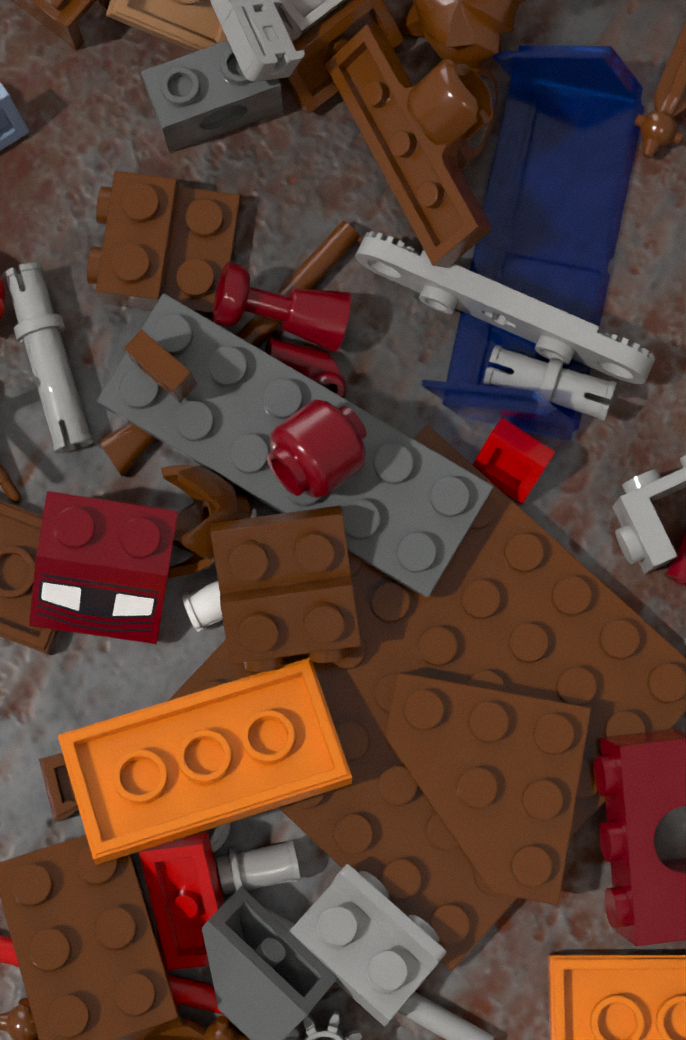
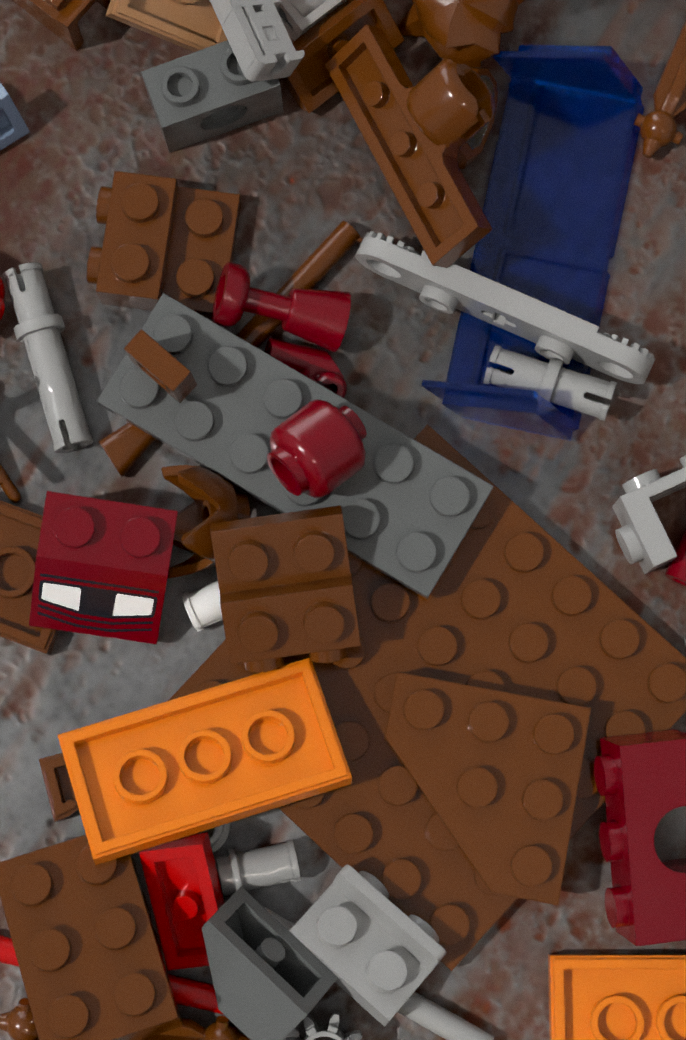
red plate [472,418,556,504] -> none

